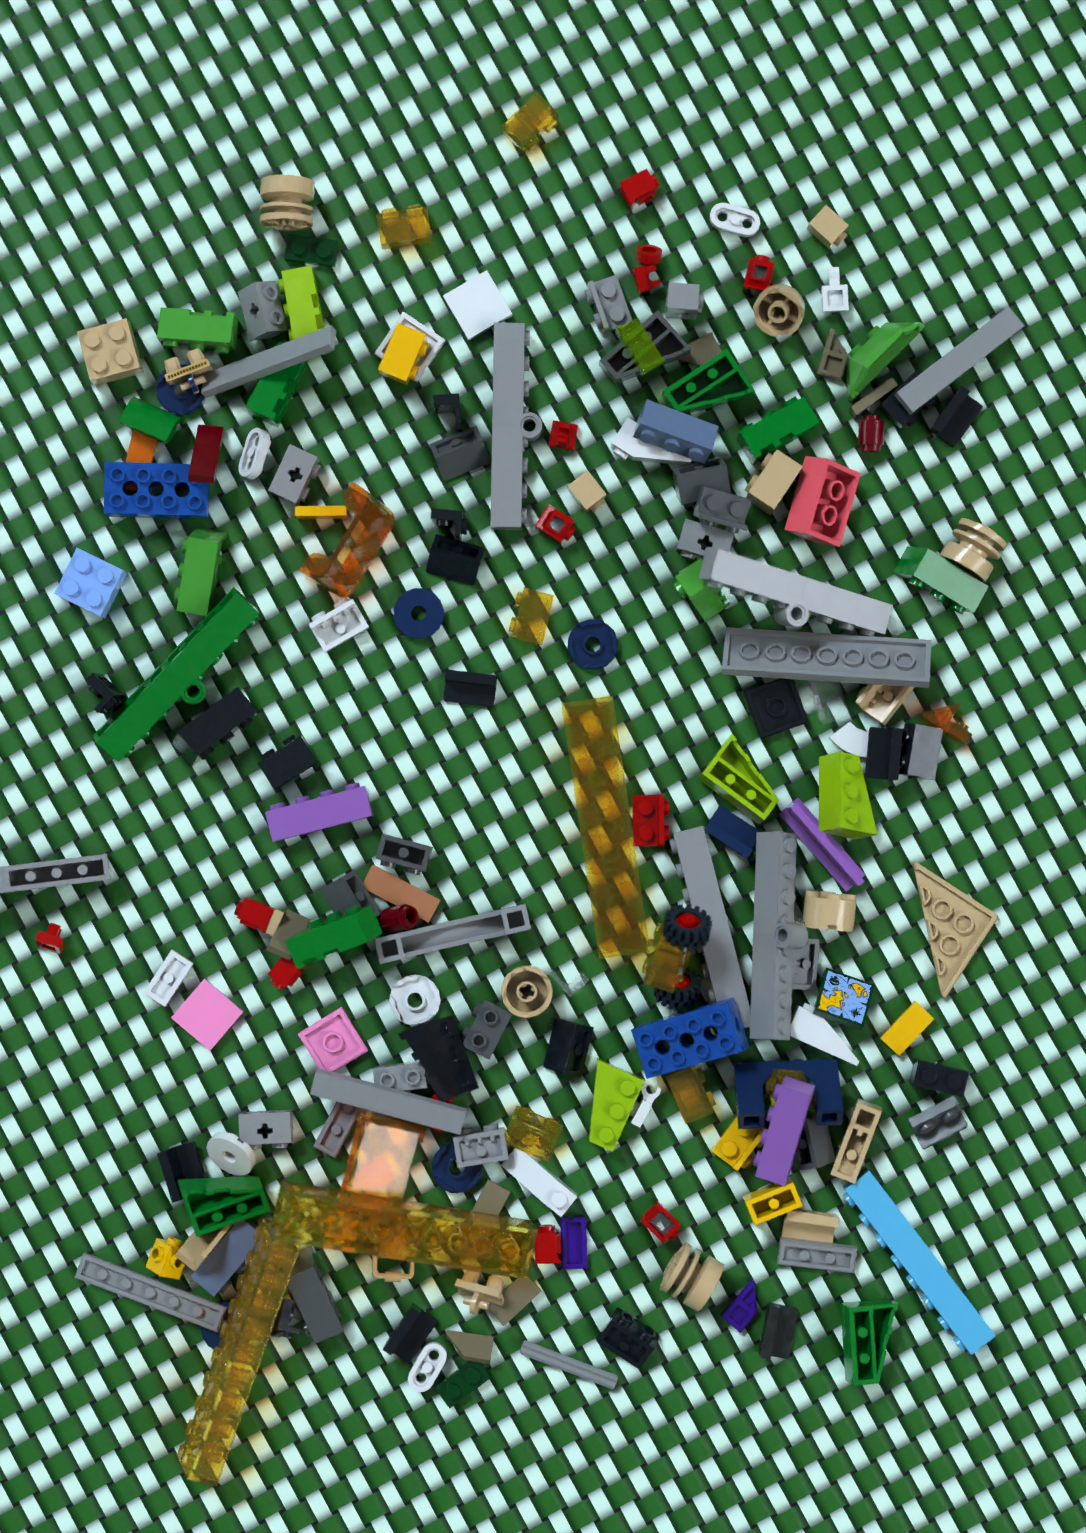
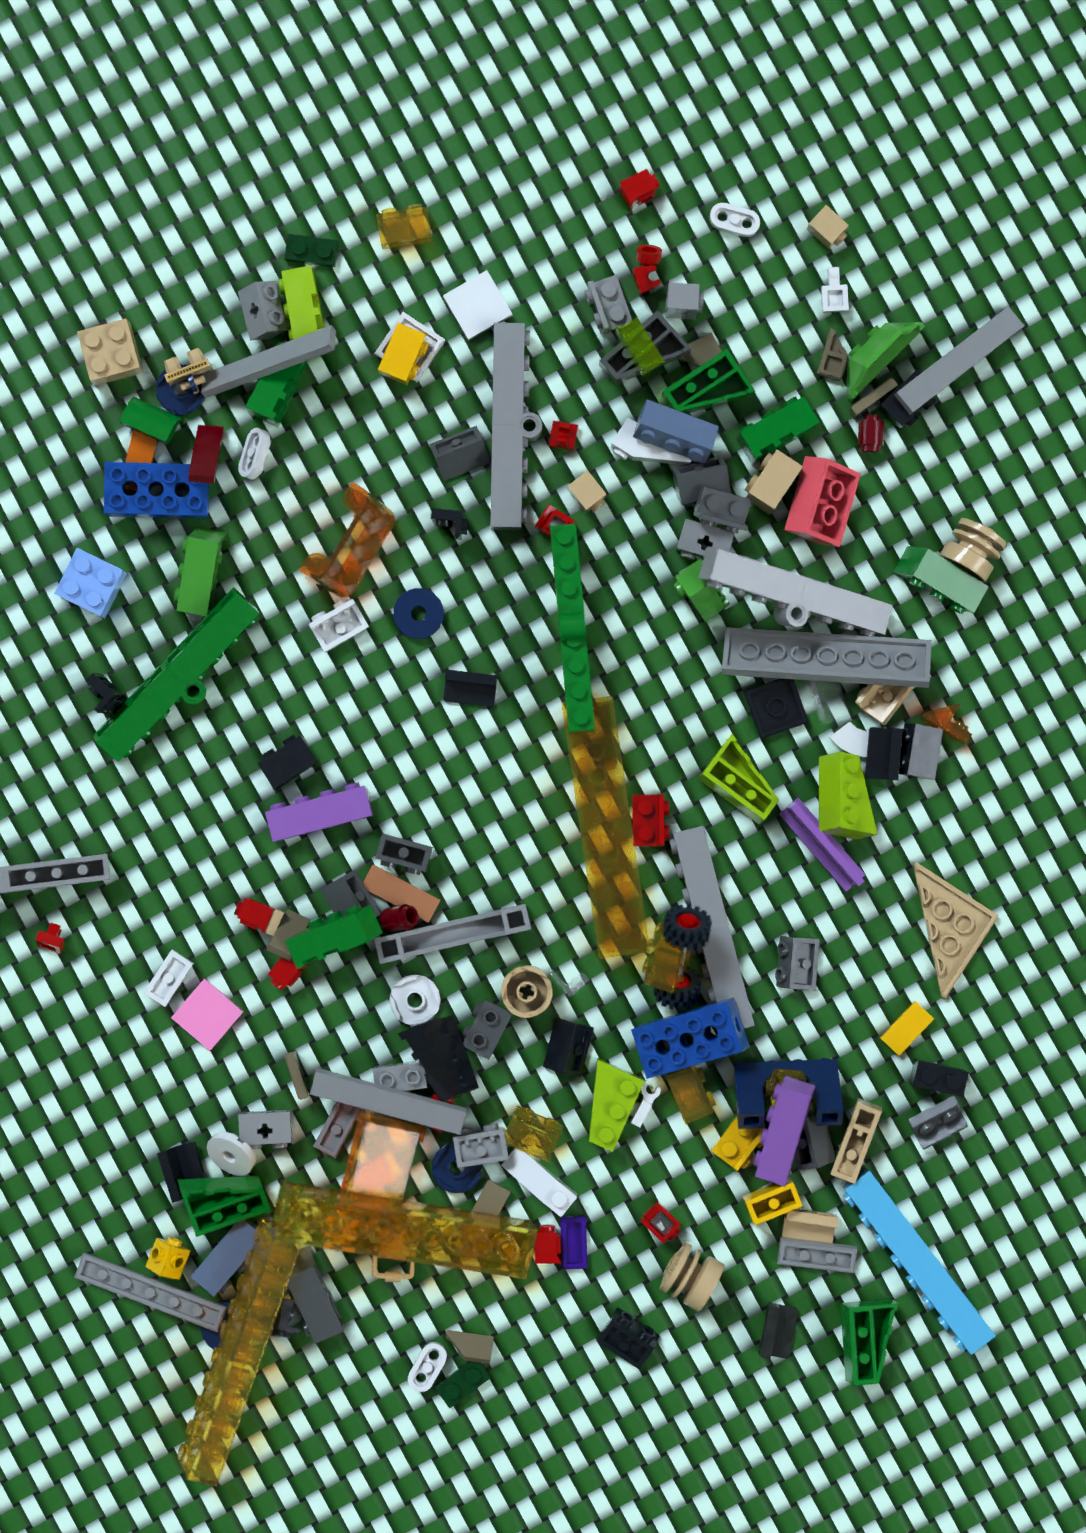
bright green wedge [157,308,240,355] -> none
black wedge [172,687,257,768] -> none
tan panel [174,1225,232,1272] -> none
tan wheel [259,175,315,231] -> none
light grey brick [268,444,321,506] -> none
yellow tile [295,506,348,519] -> none
bright pink tile [298,1007,368,1072] -> none
black panel [383,1303,437,1363] -> none
black panel [426,534,485,586] -> none
black panel [433,393,463,432] -> none
tan hips [455,1269,505,1315] -> none
dark tan tile [488,1271,542,1326] -> none
clear yellow brick [501,92,558,153] -> none
clear yellow bracket [509,587,554,645] -> none
light grey axle [520,1340,618,1389] -> none
dark blue tile [567,619,618,670] -> none
dark blue panel [704,806,761,858] -> none
dark purple tile [720,1279,757,1333] -> none
red window [742,255,775,293] -> none
light grey hinge [750,832,808,1040] -> none
tan cylinder [753,284,805,337] -> none
white slope [790,1003,859,1066] -> none
tan brick [802,890,856,932] -> none
tile [812,968,874,1031] -> none
black panel [929,386,983,447] -> none
none -> dark tan tile [284,1050,309,1100]
none -> green hinge [550,524,595,735]

